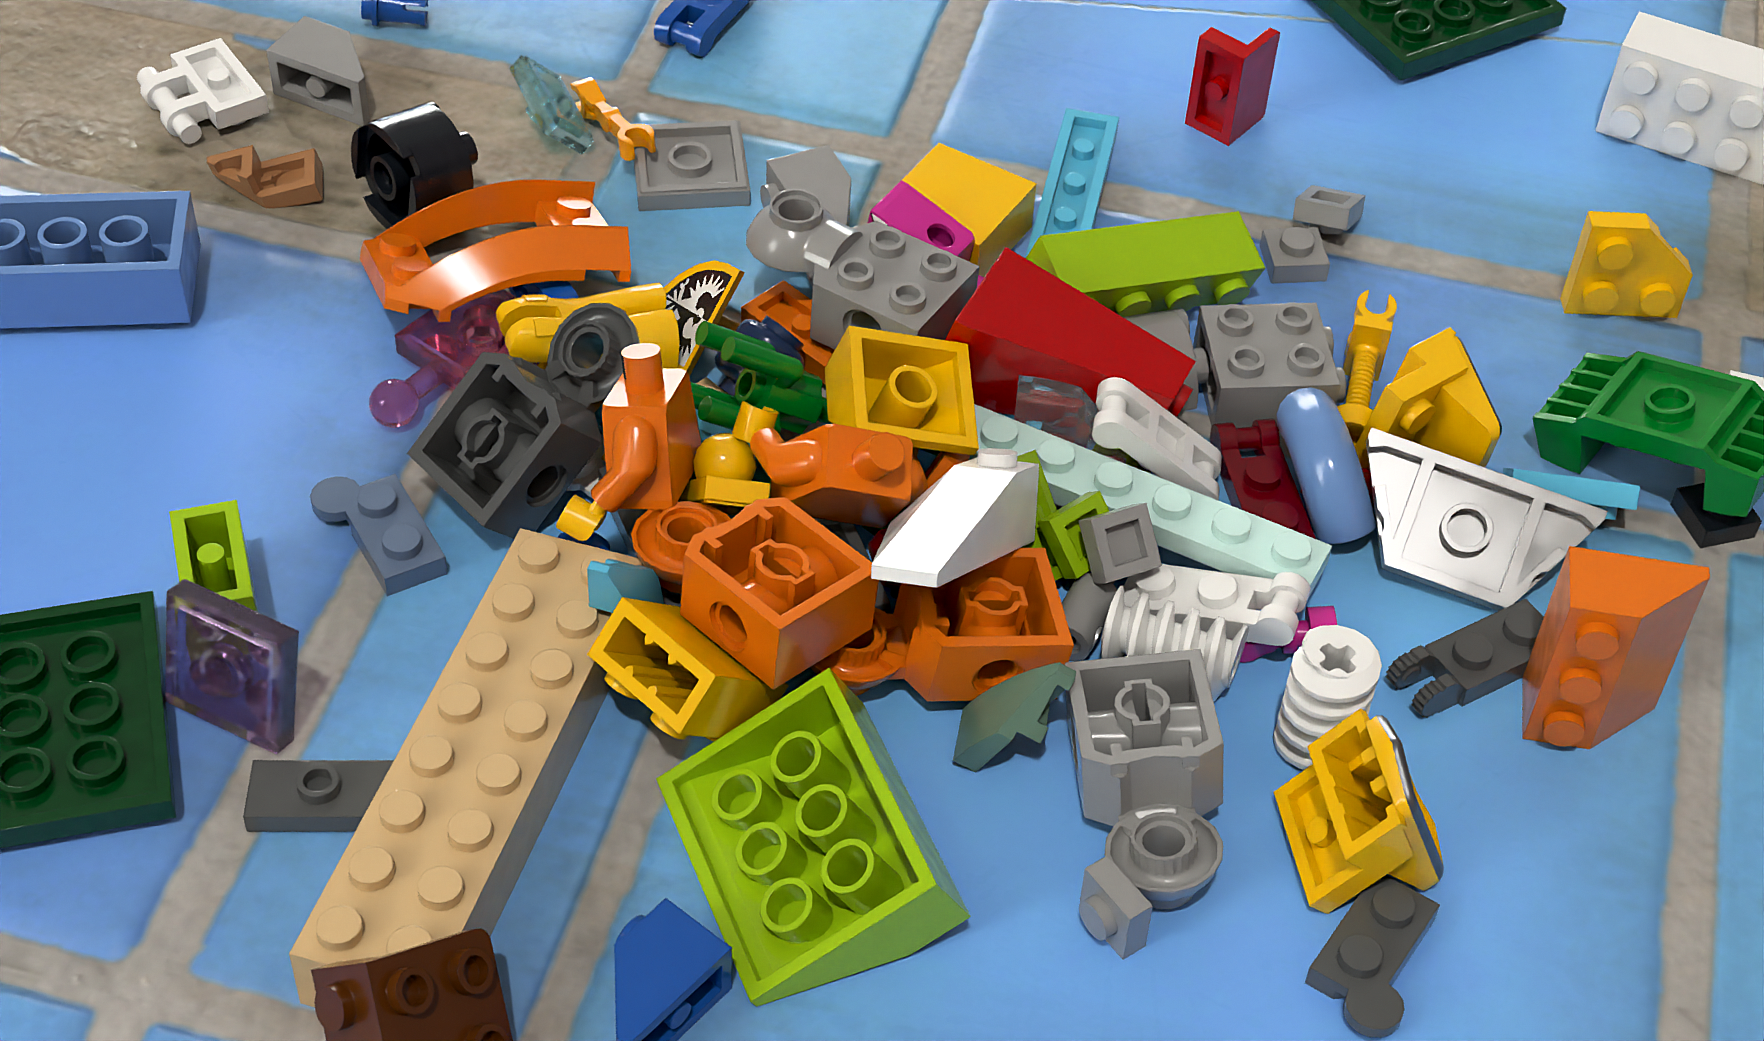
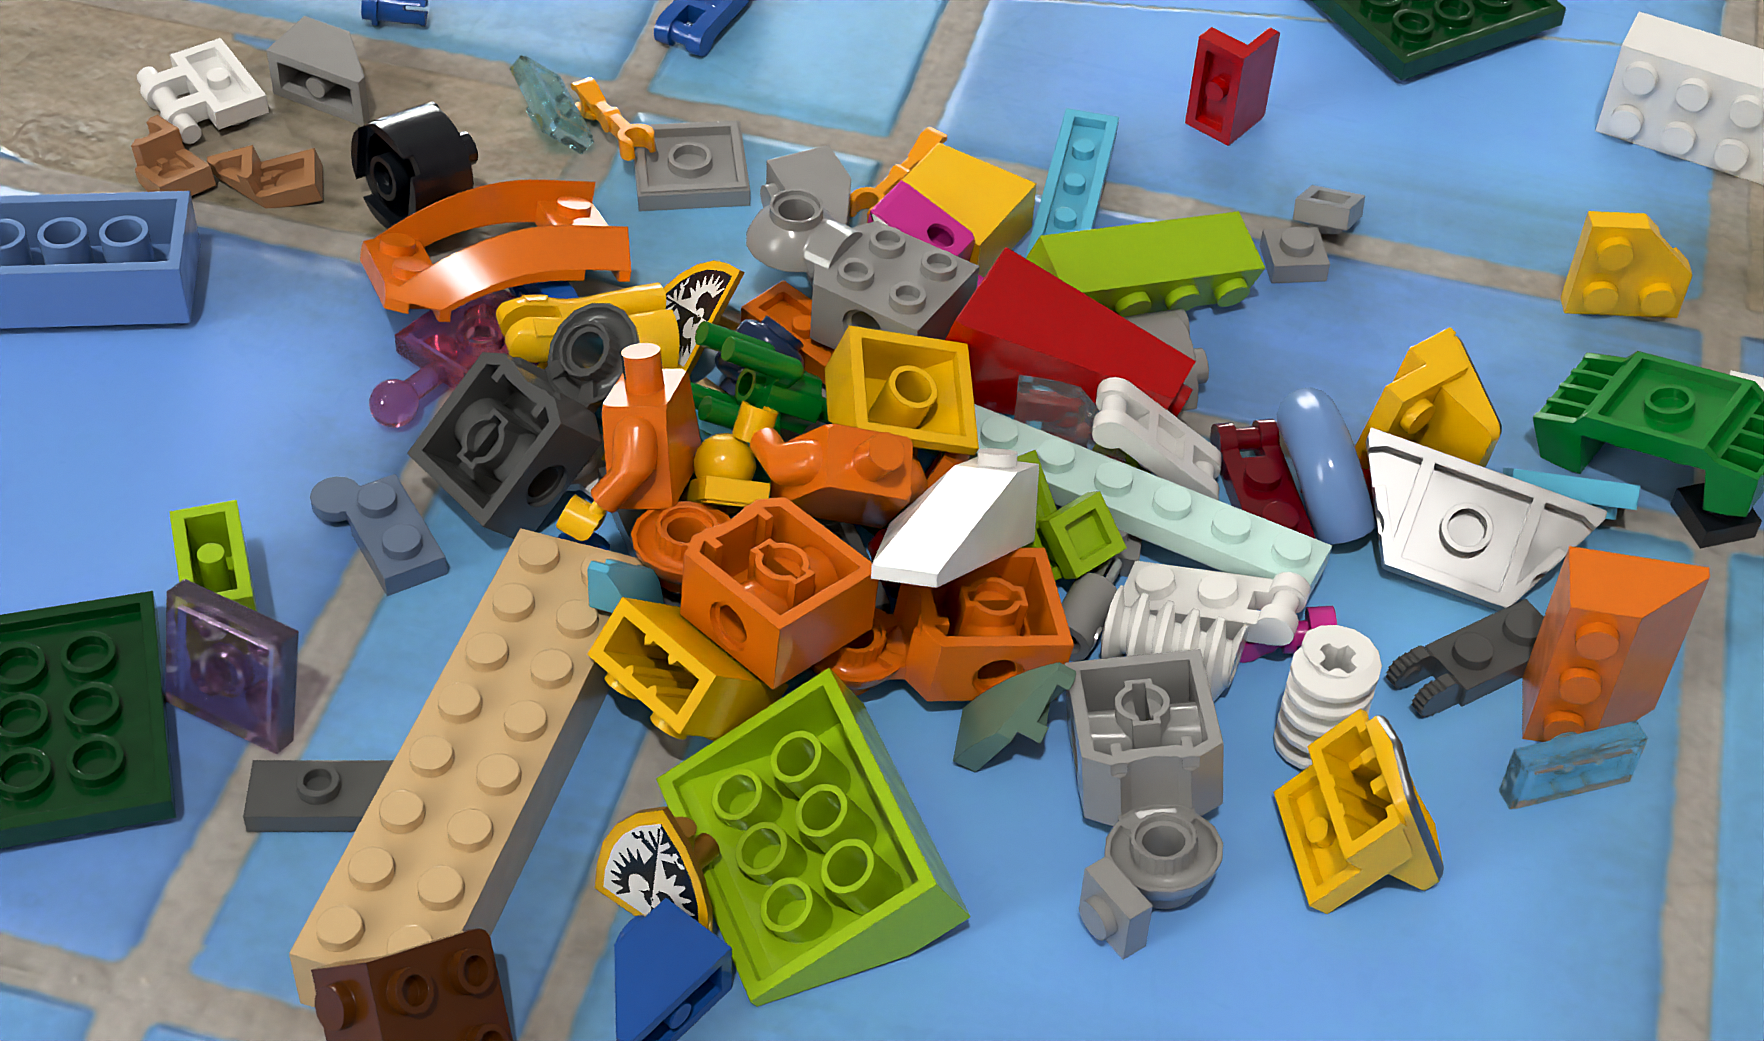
light grey plate [1078,503,1162,584] -> none
light grey brick [1193,303,1346,429] -> none
dark grey hinge [1305,875,1440,1038] -> none
yellow bar [1337,290,1397,446] -> none
none -> medium nougat slope [131,114,216,196]
none -> shield [595,806,720,933]
none -> light orange piece [850,127,947,222]
none -> clear light blue plate [1499,720,1648,809]

